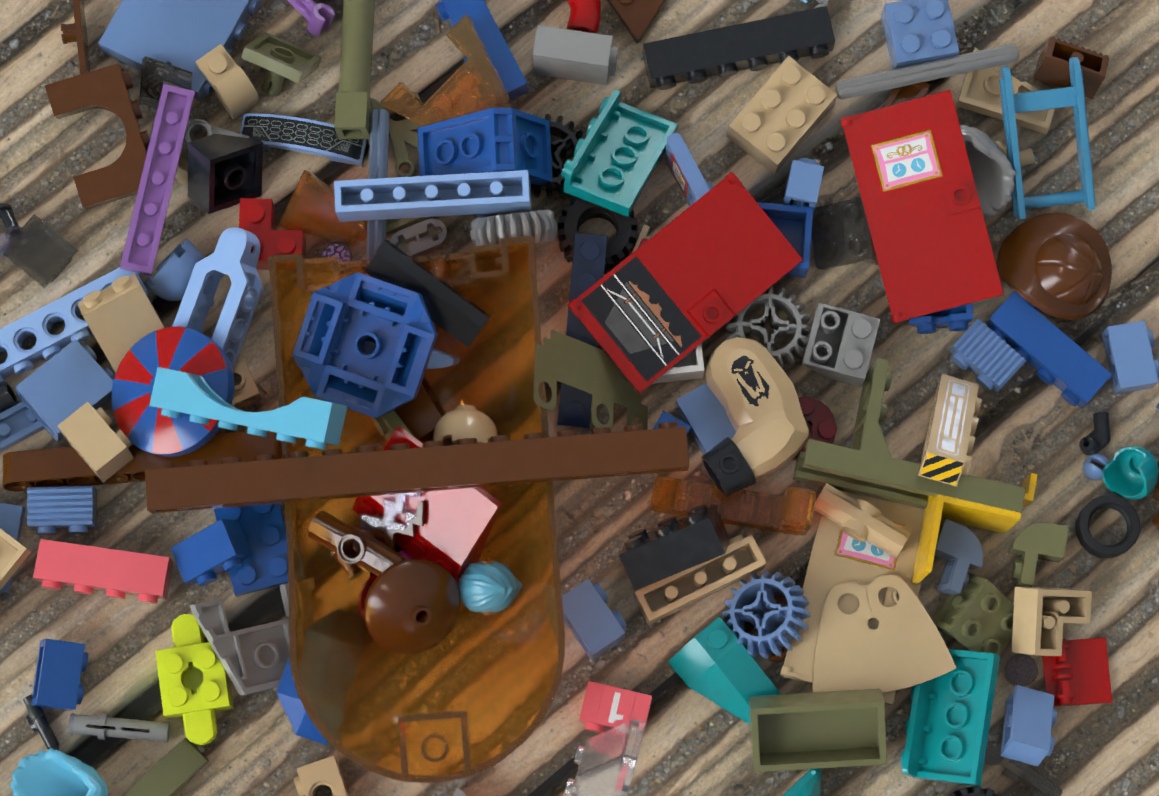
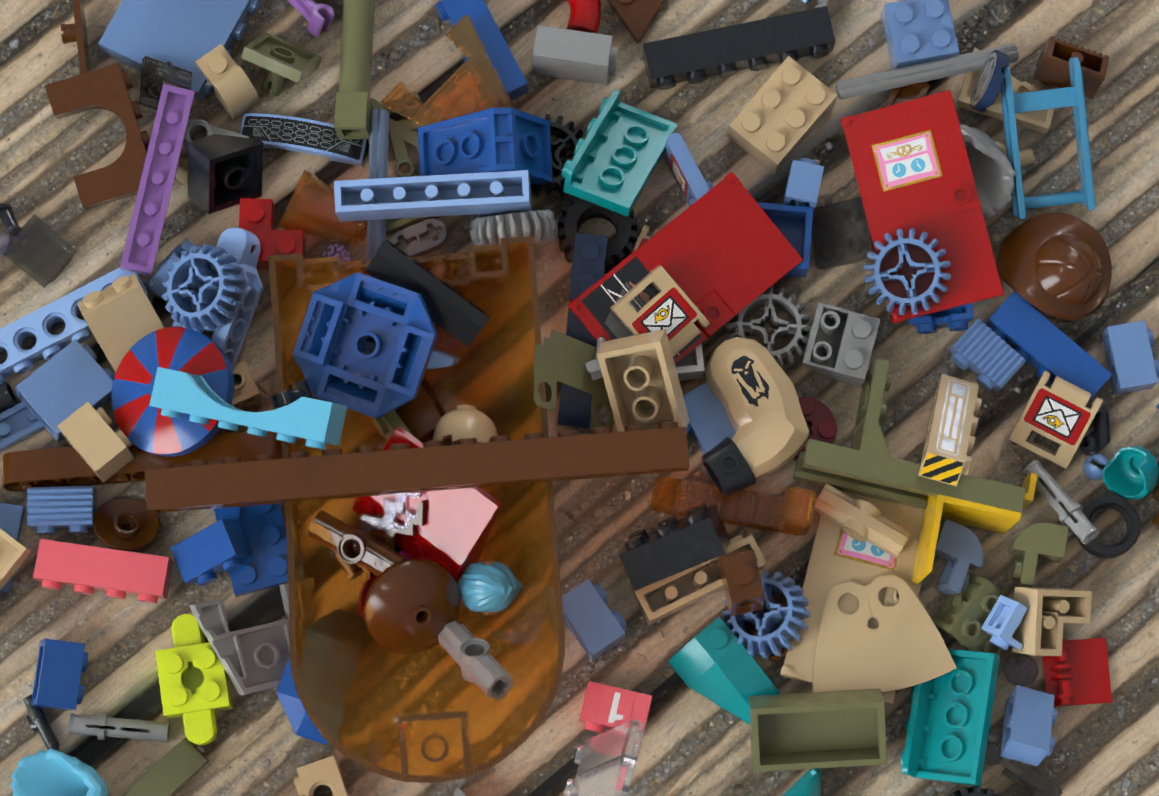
none -> reddish brown dish [94,498,159,551]
none -> medium blue gear [161,244,246,332]
none -> black brick [269,379,318,409]
none -> light grey piece [438,621,513,701]
none -> light grey hand [586,337,605,381]
none -> tan brick [597,329,690,432]
none -> container [610,265,710,357]
none -> reddish brown torso [717,549,764,617]
none -> medium blue gear [864,228,951,316]
none -> tile [971,50,1009,113]
none -> light blue bracket [981,595,1028,651]
none -> container [1009,370,1103,469]
none -> light grey pin [1023,460,1099,544]

